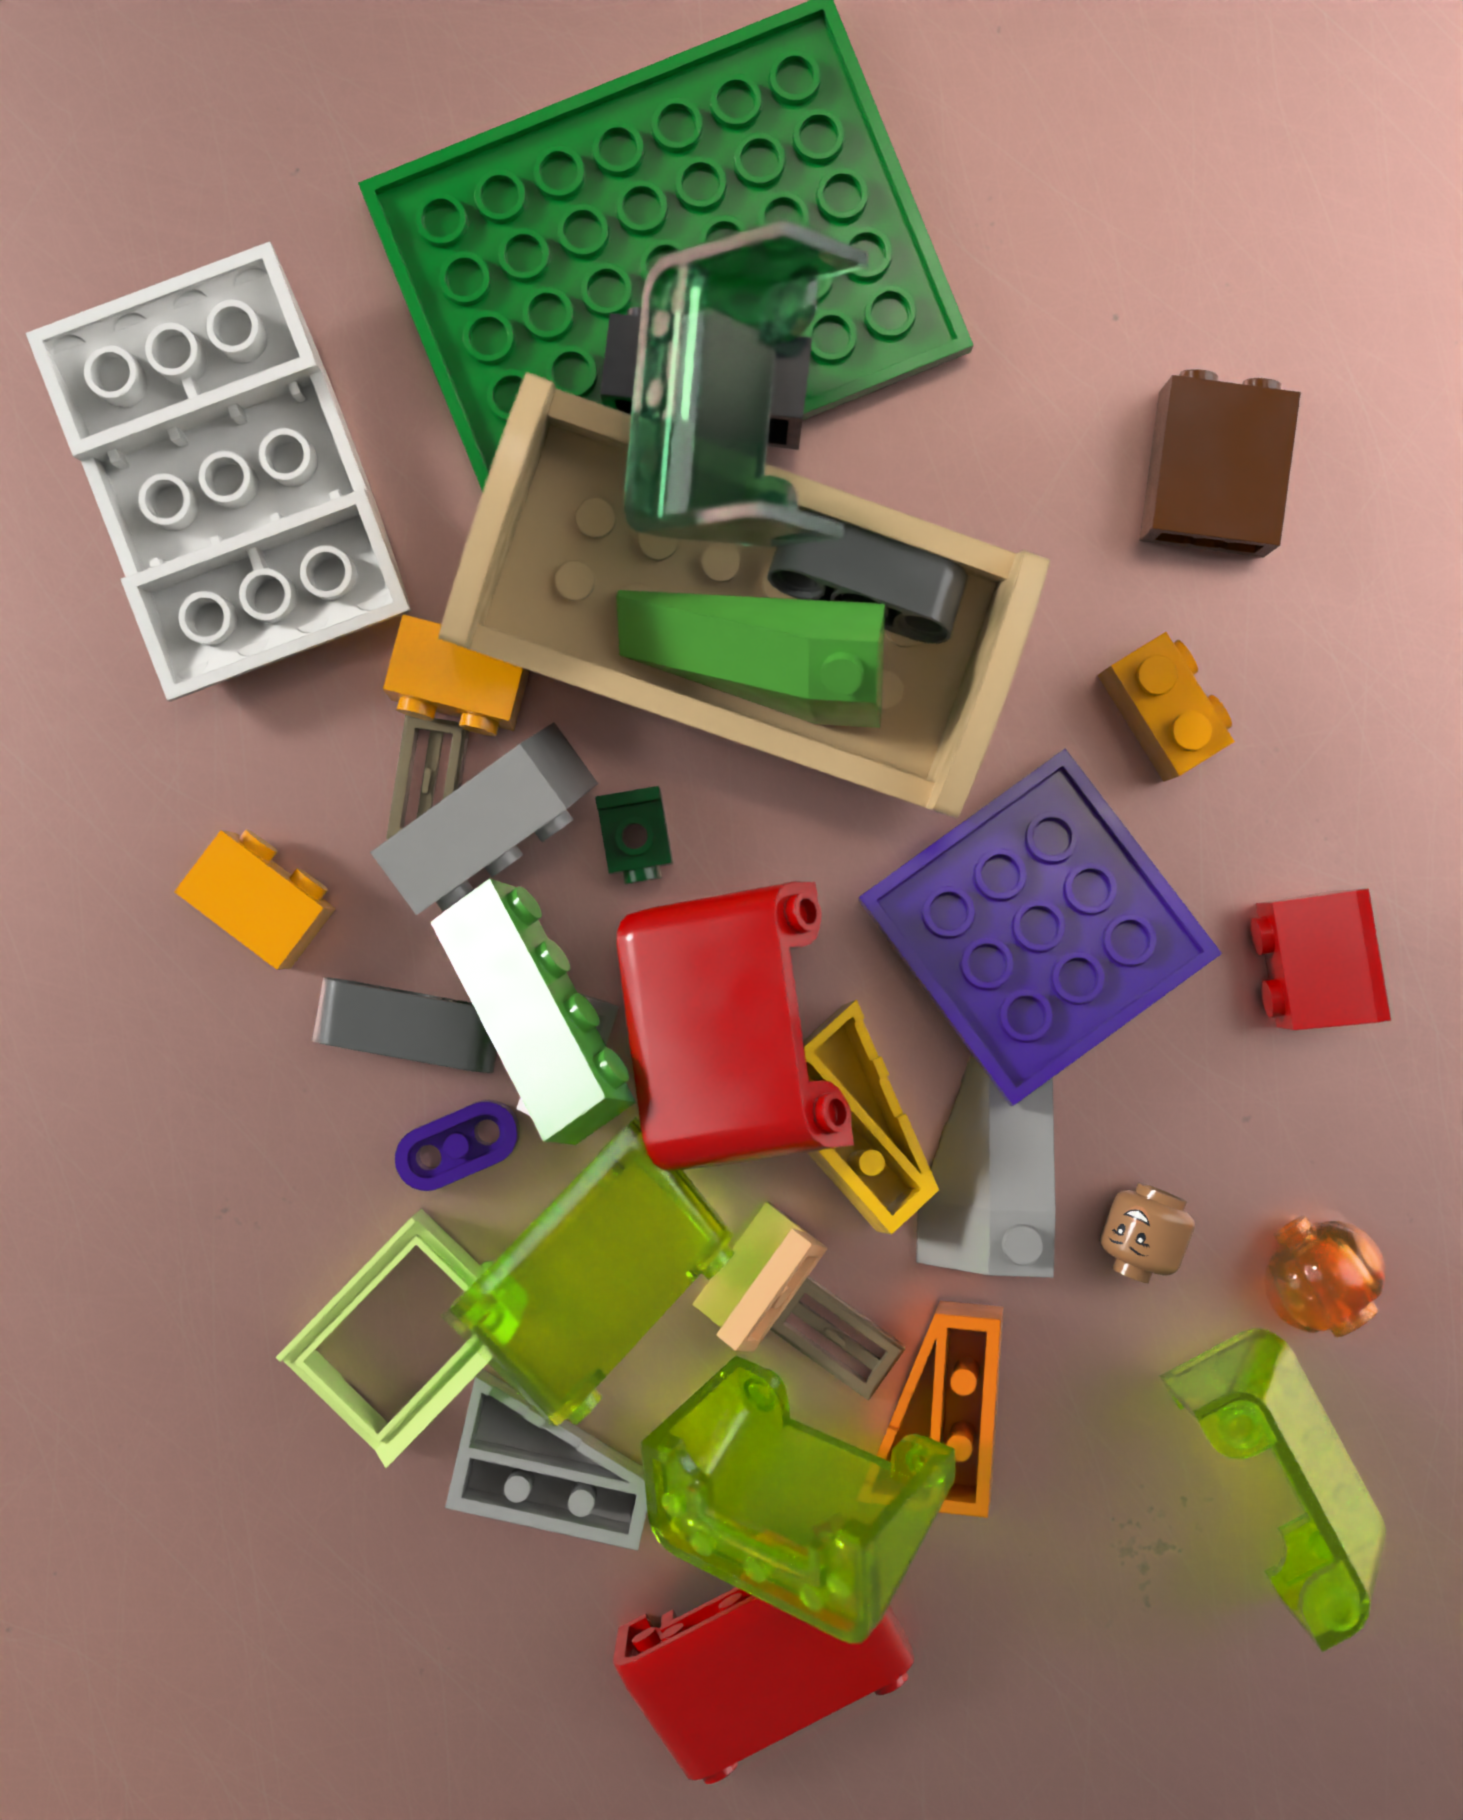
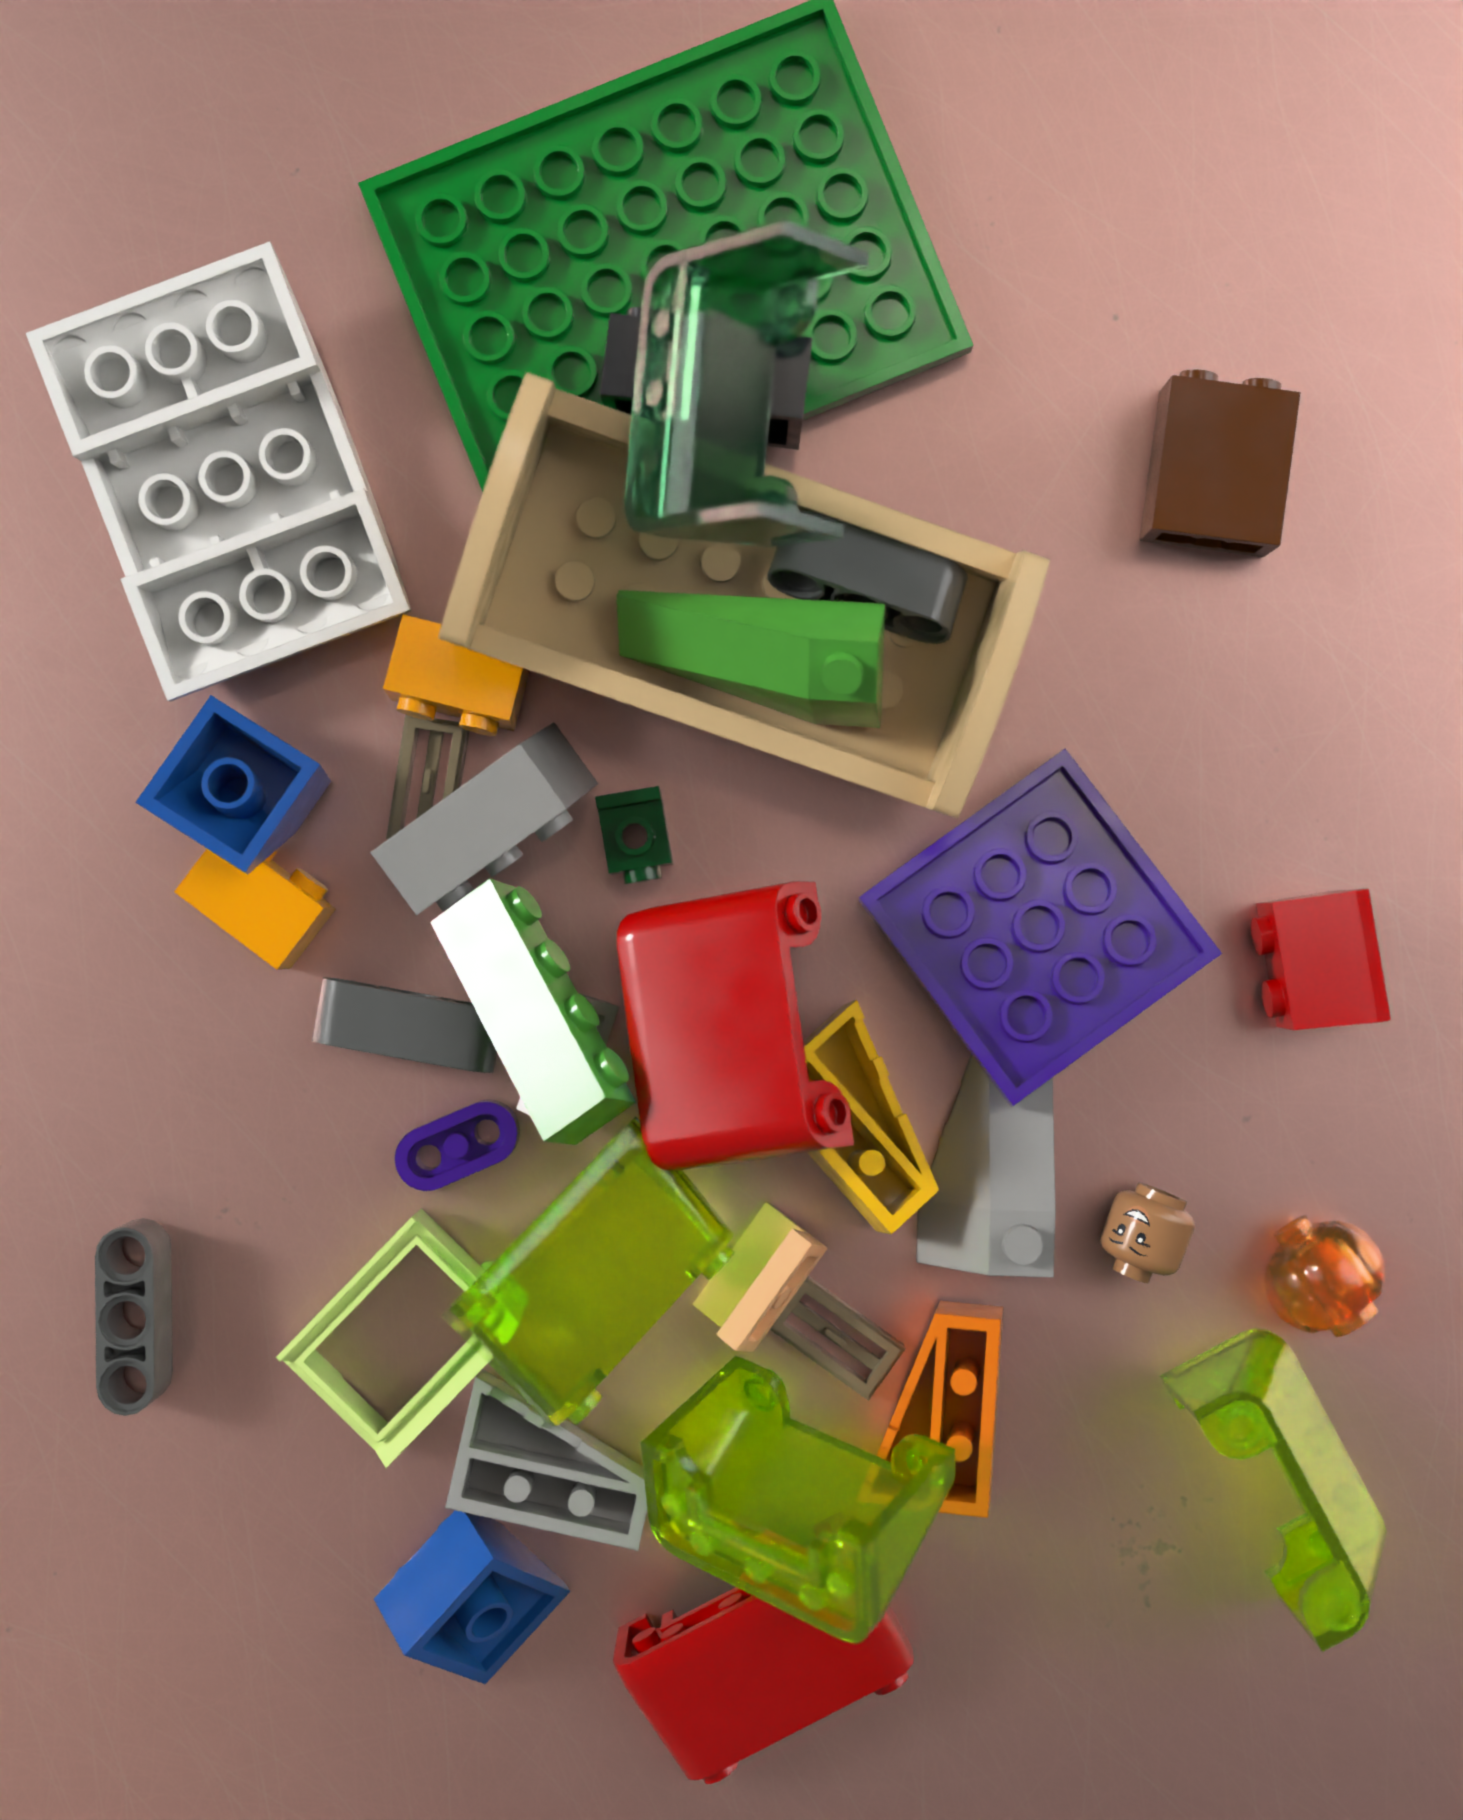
light orange brick [1097,632,1235,782] -> none
none -> dark grey beam [95,1218,173,1416]
none -> blue slope [136,695,331,875]
none -> blue slope [374,1510,571,1684]

